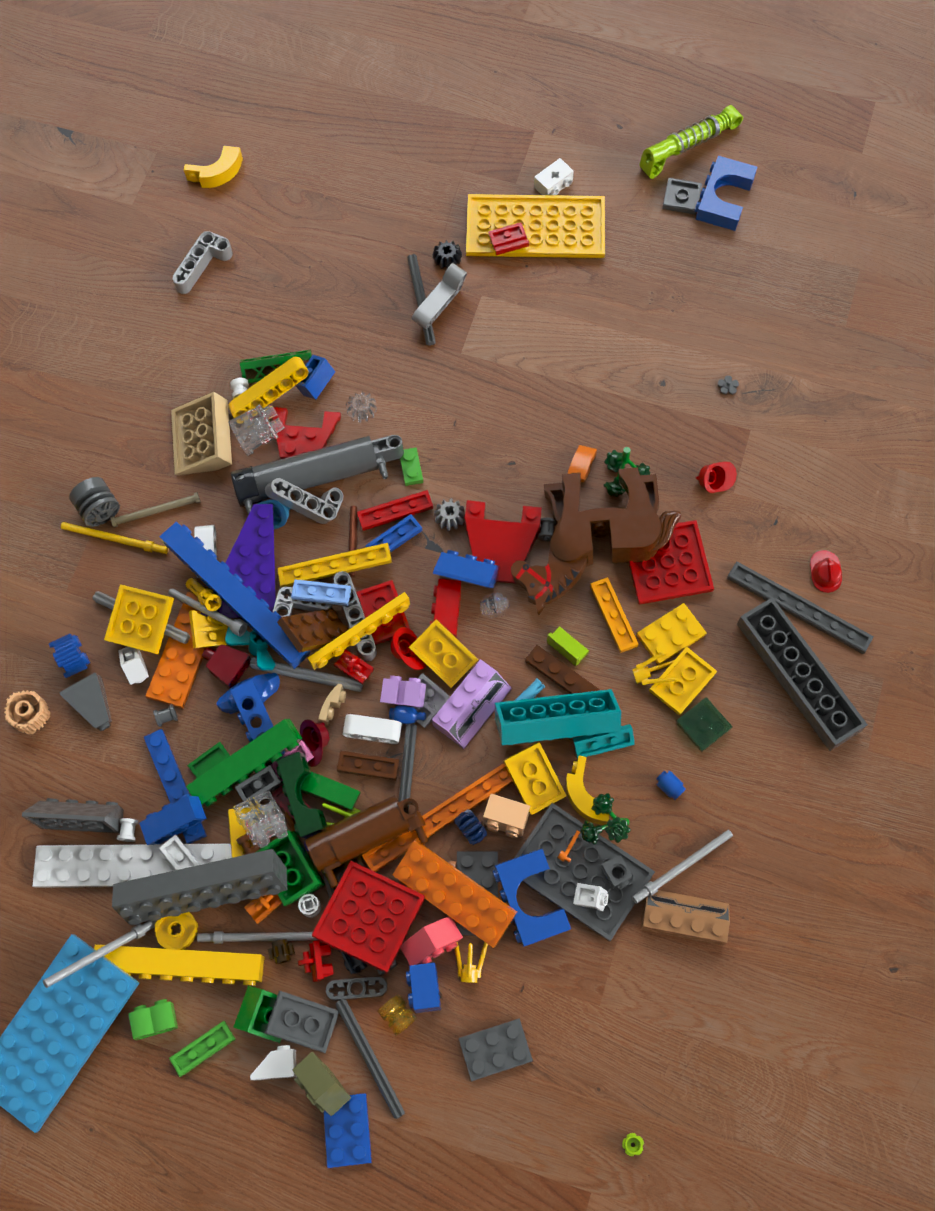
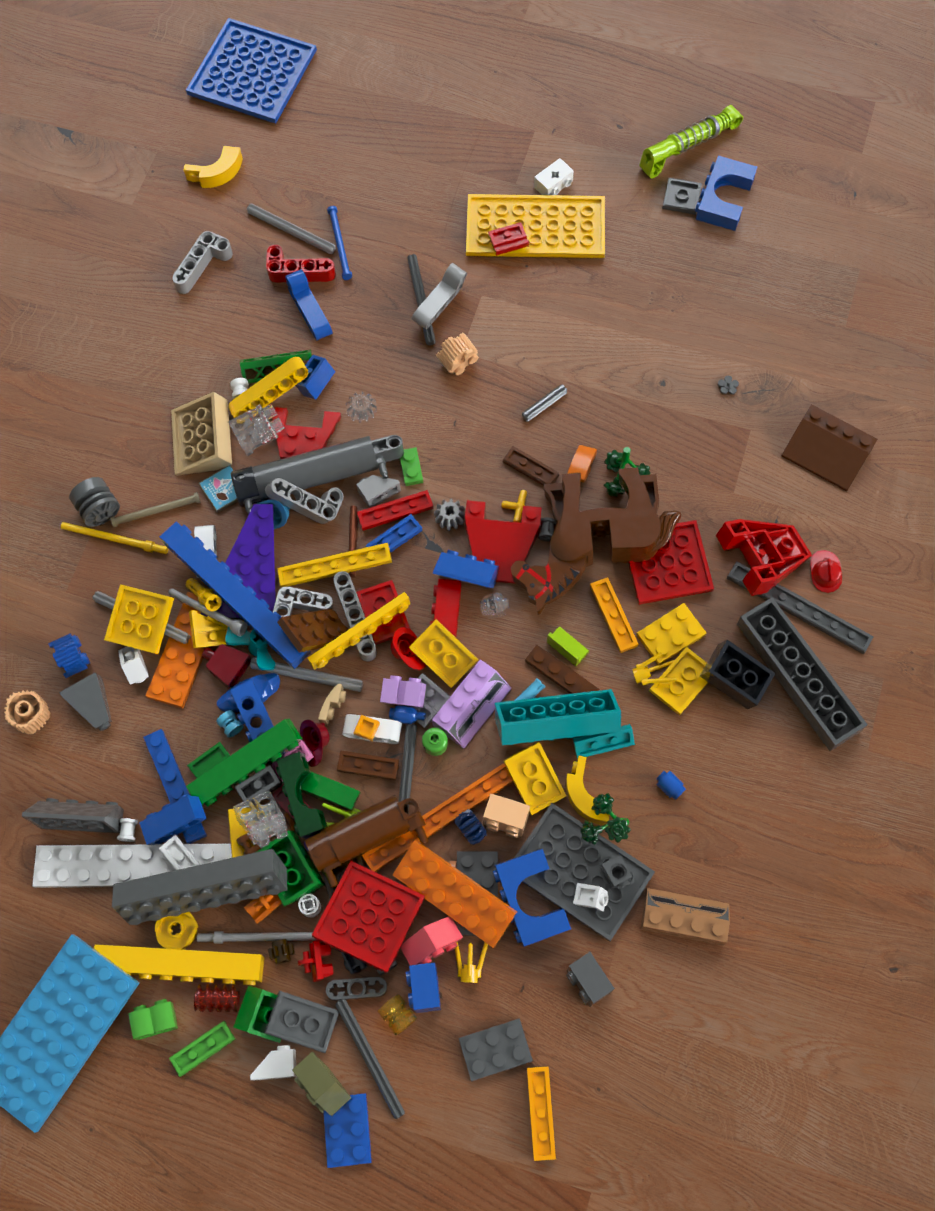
light grey bar [43,920,156,988] -> none
dark grey bush [153,704,178,727] -> none
light blue tile [291,579,352,606] -> none
red hips [334,649,374,685] -> none
black gear [432,239,462,269] -> none
orange piece [558,830,580,862] -> none
lime plate [622,1133,644,1156] -> none
light grey bar [632,830,733,904] -> none
clear green plate [676,697,733,752] -> none
red piece [695,461,737,493] -> none
none -> plate [186,18,317,124]
none -> clear red piece [194,984,240,1013]
none -> tile [198,465,238,513]
none -> medium azure wheel [216,710,244,738]
none -> light grey axle [247,203,336,254]
none -> red beam [266,245,336,283]
none -> blue beam [285,269,333,341]
none -> blue bar [327,206,352,280]
none -> light orange tile [353,715,380,741]
none -> light grey slope [356,475,401,508]
none -> bright green head [422,728,448,756]
none -> light nougat brick [436,333,479,375]
none -> yellow piece [501,490,527,523]
none -> reddish brown tile [503,446,559,486]
none -> axle [522,384,567,422]
none -> light orange plate [527,1067,556,1161]
none -> dark grey brick [566,952,615,1007]
none -> black brick [700,640,775,709]
none -> red wedge [715,519,812,596]
none -> reddish brown slope [781,404,878,491]

